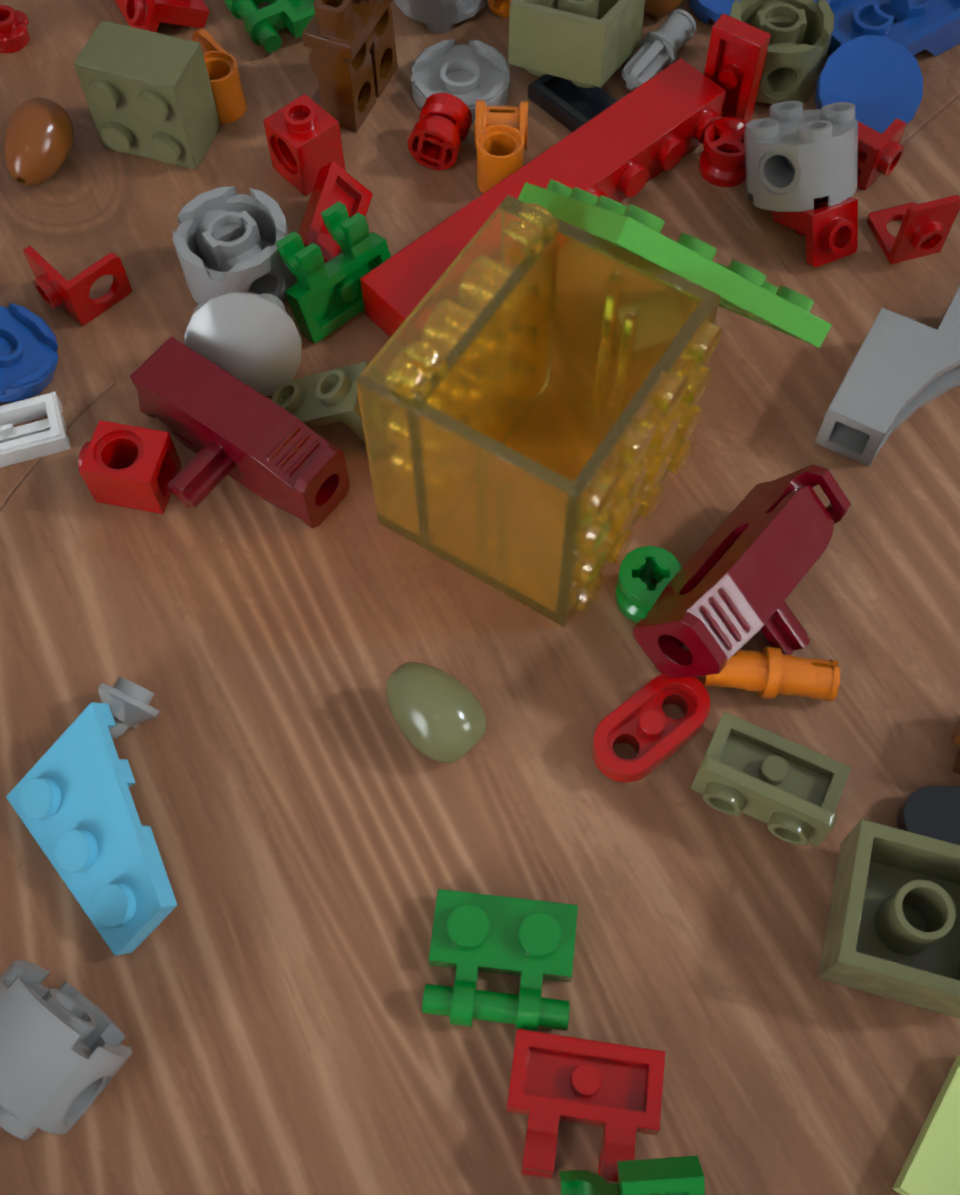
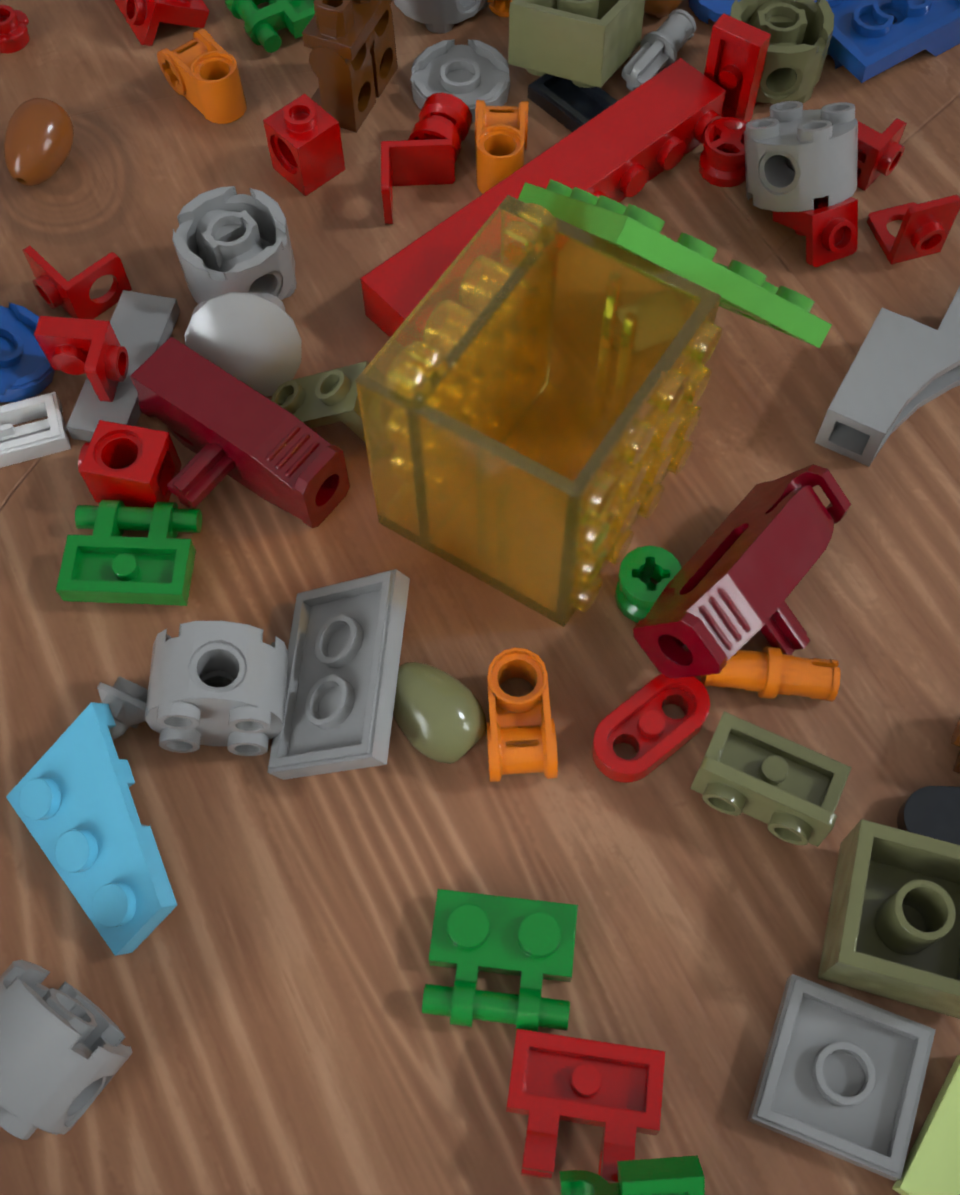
olive brick [73,20,221,170] -> none
green plate [275,201,391,344] -> none
red plate [298,160,373,263] -> none
blue tile [815,35,923,134] -> none
none -> red bracket [34,316,129,402]
none -> green plate [56,500,202,606]
none -> light grey tile [66,290,180,441]
none -> light grey brick [145,621,288,756]
none -> light grey tile [267,569,410,780]
none -> red bracket [381,139,455,224]
none -> orange piece [486,647,558,782]
none -> light grey tile [747,974,936,1181]

